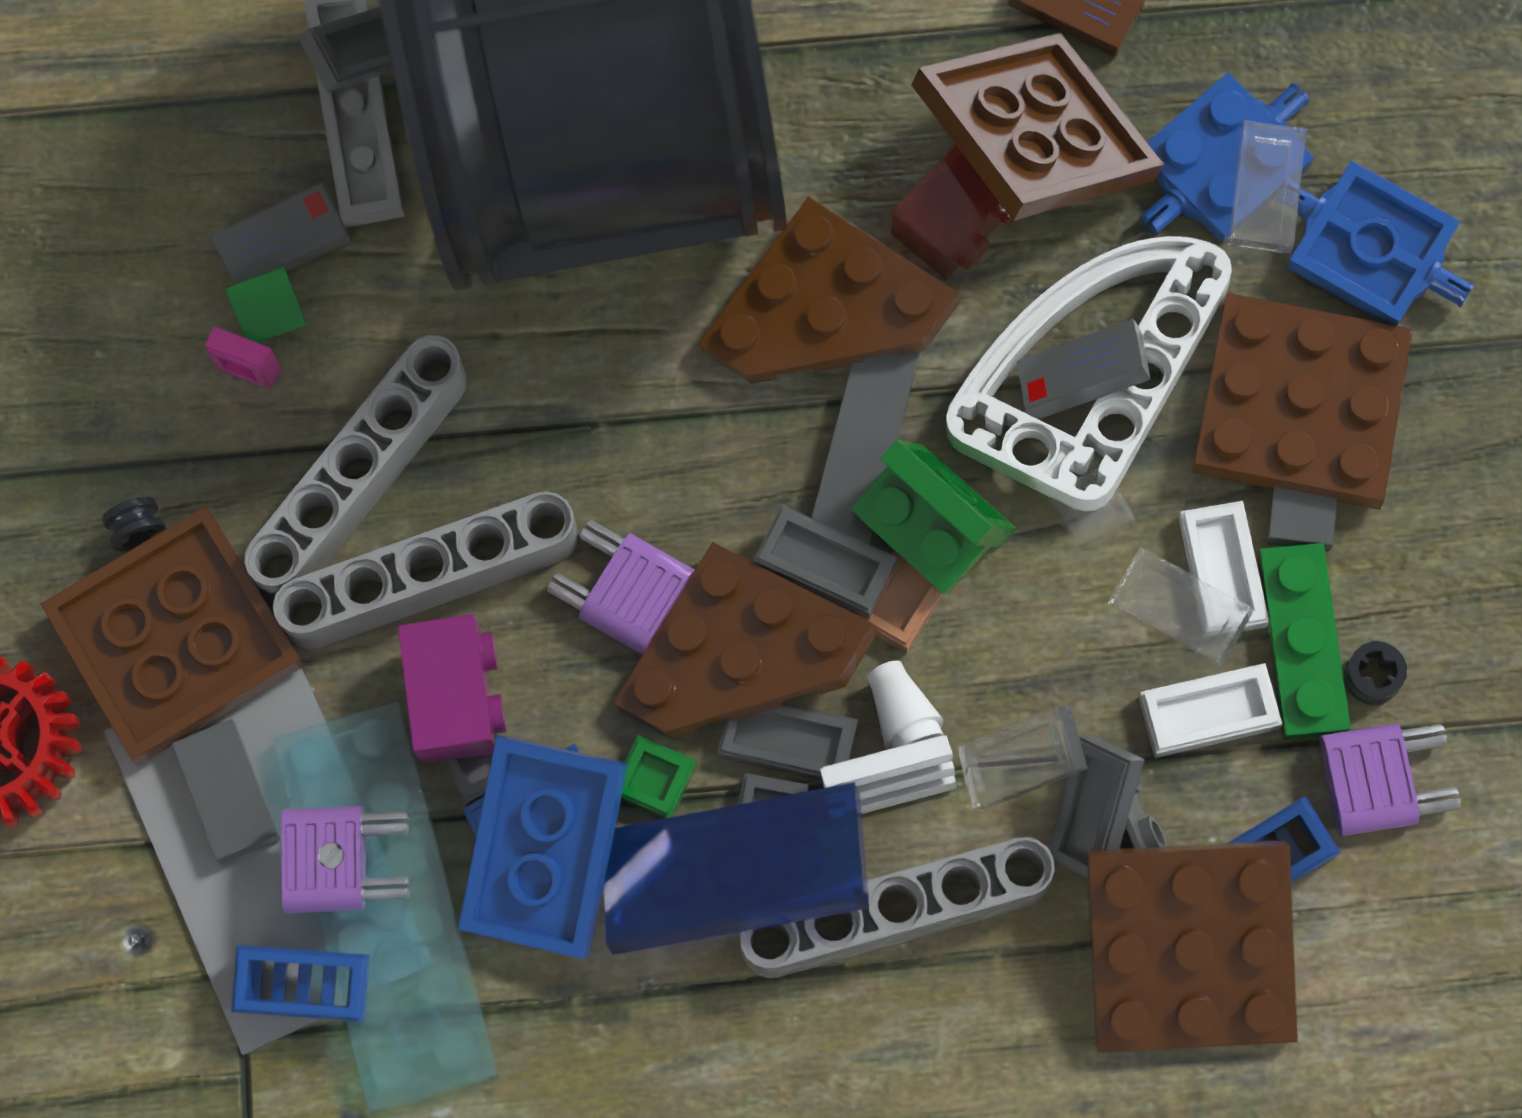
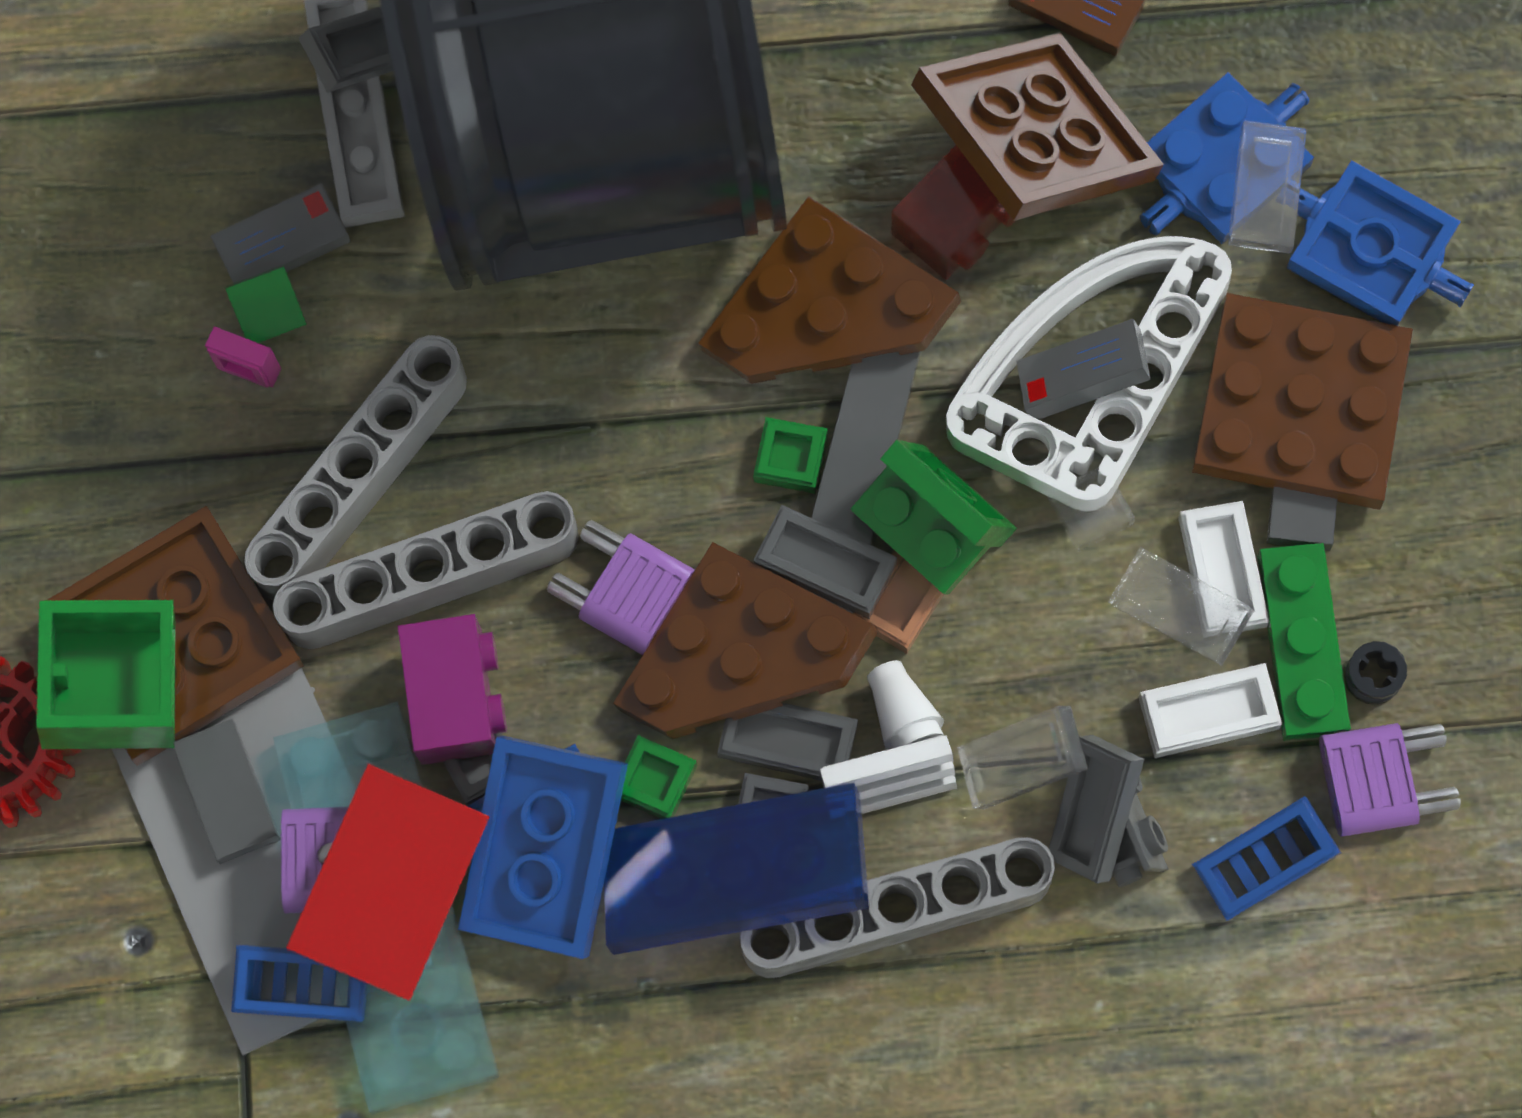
black bush [102,496,167,551] -> none
reddish brown plate [1087,840,1298,1052] -> none
none -> green piece [36,600,176,749]
none -> red tile [286,763,490,1002]
none -> green tile [753,417,828,494]

